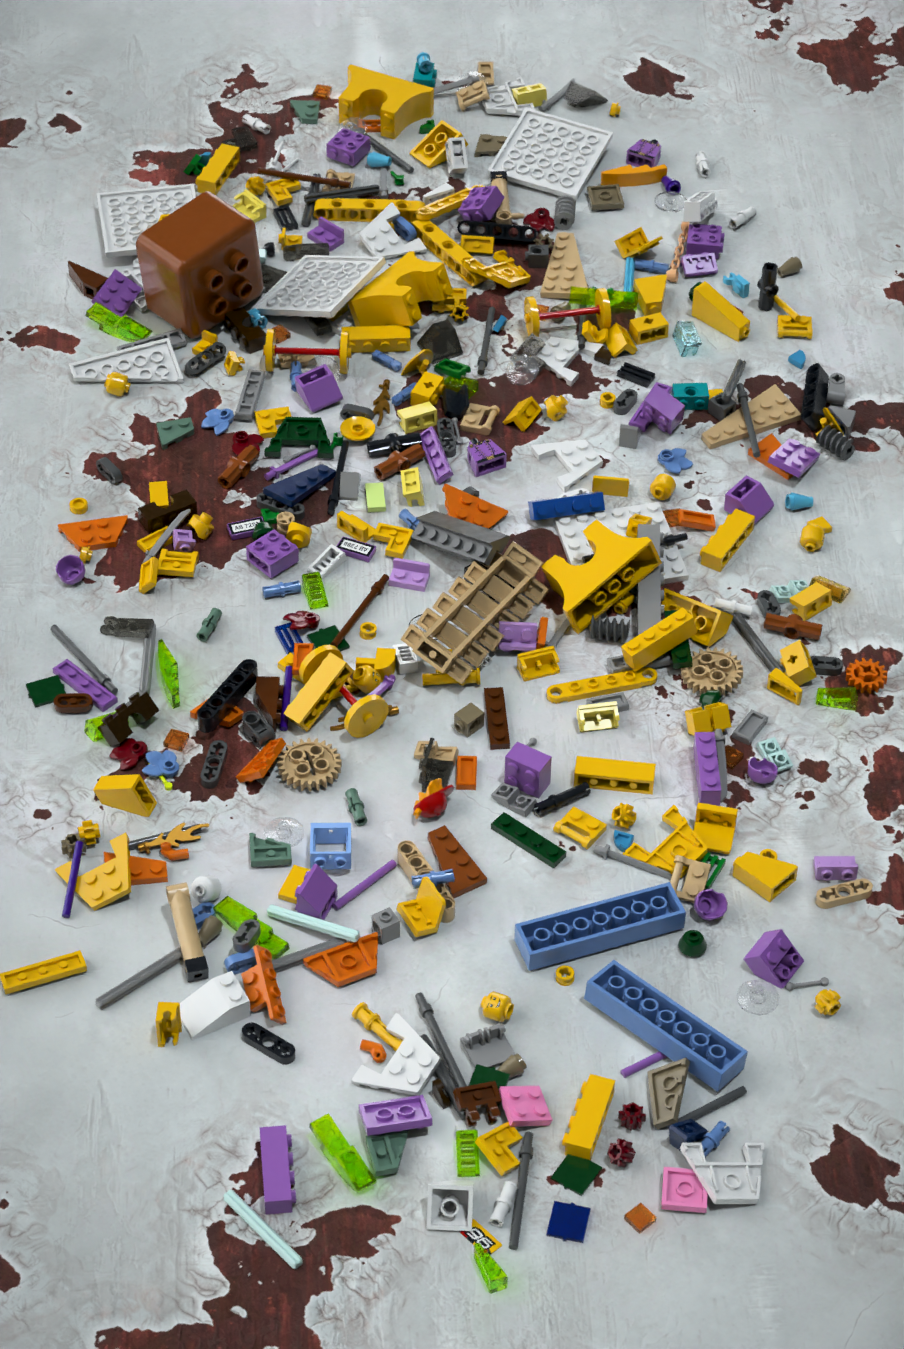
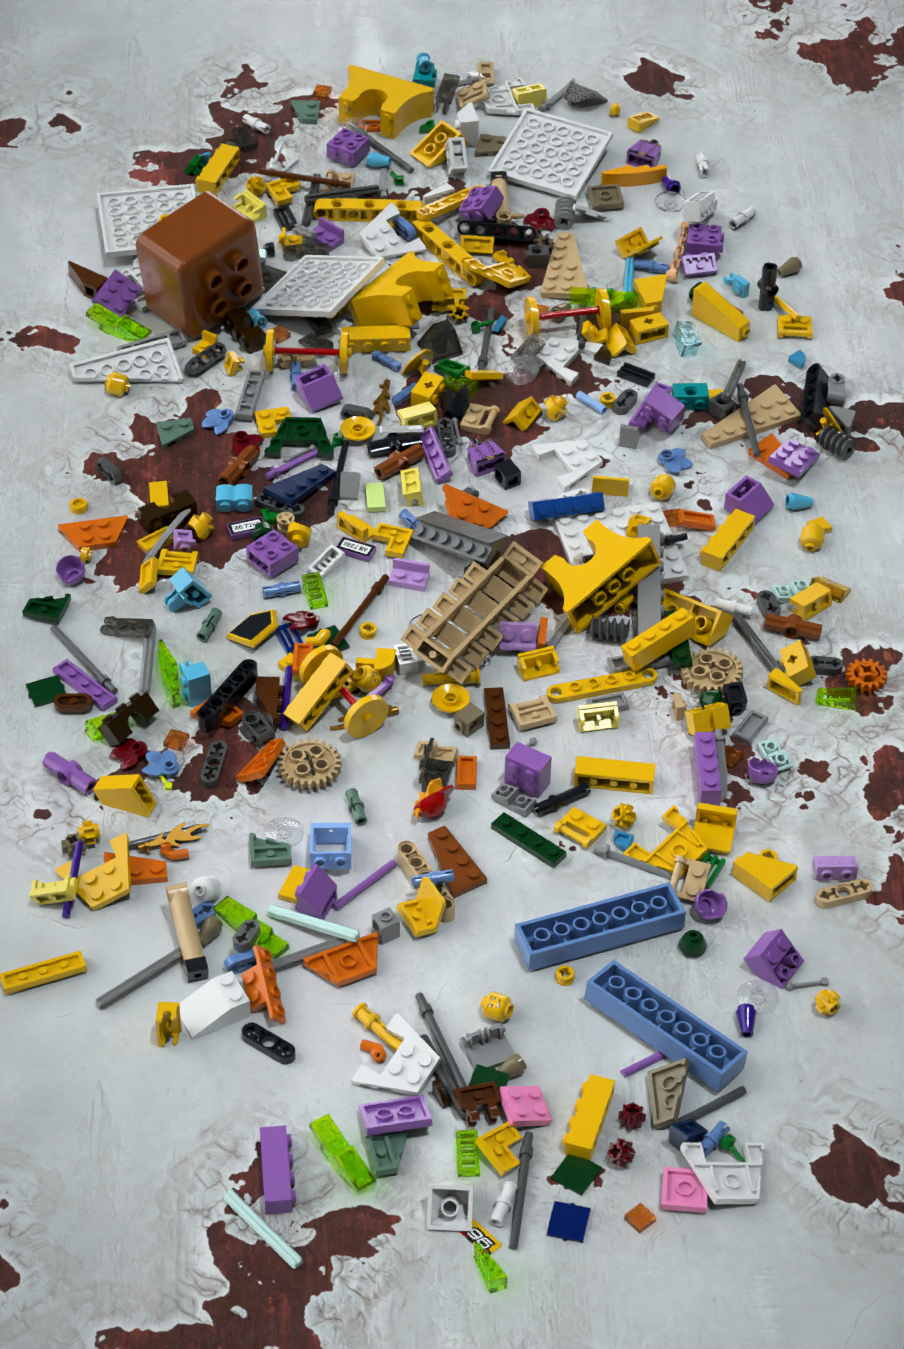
none -> dark green wing [22,594,71,624]
none -> light yellow hinge [29,875,78,905]
none -> medium lavender piece [42,751,97,795]
none -> medium azure brick [164,567,212,612]
none -> medium azure brick [179,660,212,708]
none -> medium azure brick [216,484,253,512]
none -> tile [226,610,278,648]
none -> light grey axle [293,224,317,240]
none -> clear smoke slope [298,333,334,359]
none -> yellow arm [305,628,331,646]
none -> white tile [379,425,424,434]
none -> yellow dish [432,683,470,713]
none -> clear smoke hinge [434,73,460,114]
none -> white slope [454,103,479,147]
none -> yellow tile [464,370,503,380]
none -> green hand [471,319,494,334]
none -> black brick [495,459,521,490]
none -> tan plate [508,695,557,731]
none -> white tile [572,204,610,221]
none -> light blue piece [576,391,607,415]
none -> yellow tile [620,307,655,326]
none -> yellow slope [627,111,659,133]
none -> tan plate [672,693,687,721]
none -> green hand [720,1134,745,1162]
none -> black bracket [722,681,748,714]
none -> dark purple cone [735,1003,757,1037]

